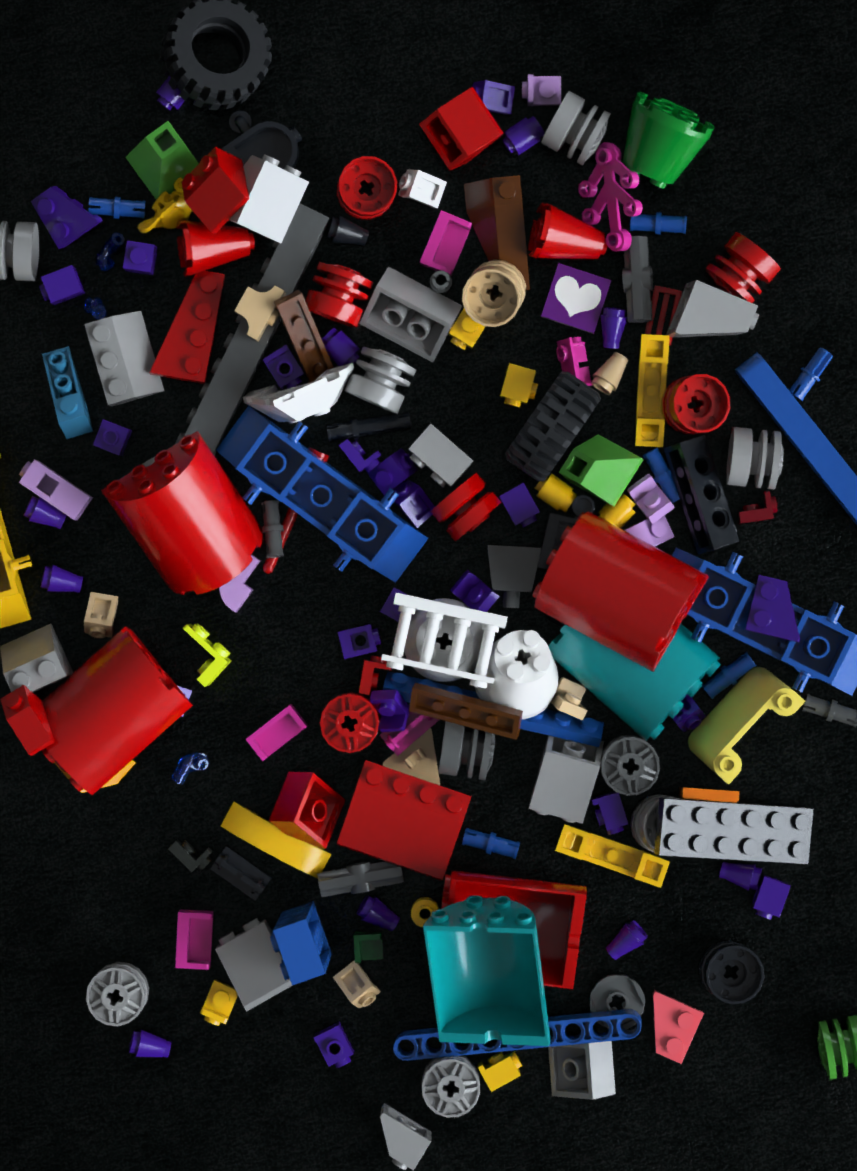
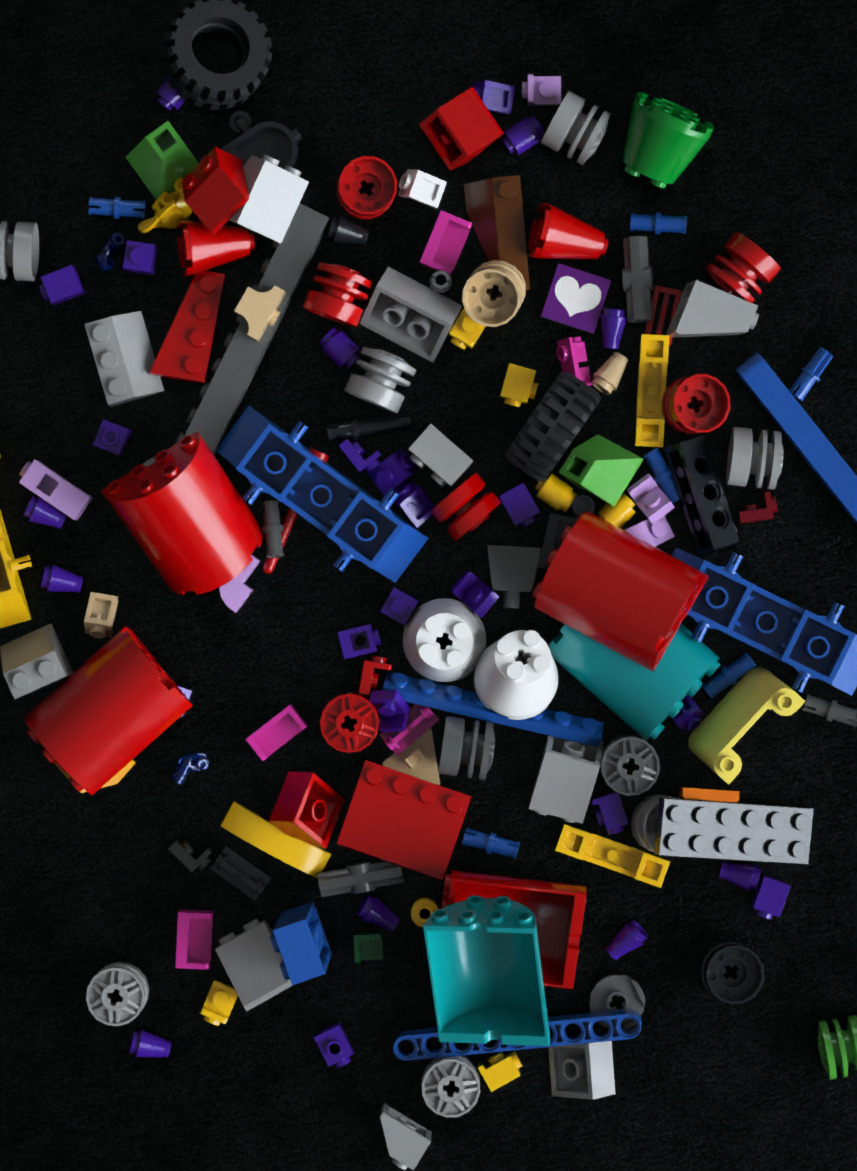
red slope [0,685,54,756] -> none
dark purple wing [31,186,103,249] -> none
dark azure slope [42,346,93,439] -> none
clear blue arm [84,297,107,320] -> none
neon yellow bracket [183,623,231,687] -> none
white wedge [243,363,354,423] -> none
dark purple brick [263,345,305,389] -> none
reddish brown plate [274,290,334,383] -> none
tan bracket [333,960,381,1008] -> none
white fence [381,593,507,688] -> none
reddish brown plate [409,682,523,740] -> none
tan bracket [551,677,588,720] -> none
dark pink plant [578,142,643,251] -> none
coral wing [653,990,704,1064] -> none
dark purple wing [746,575,800,643] -> none

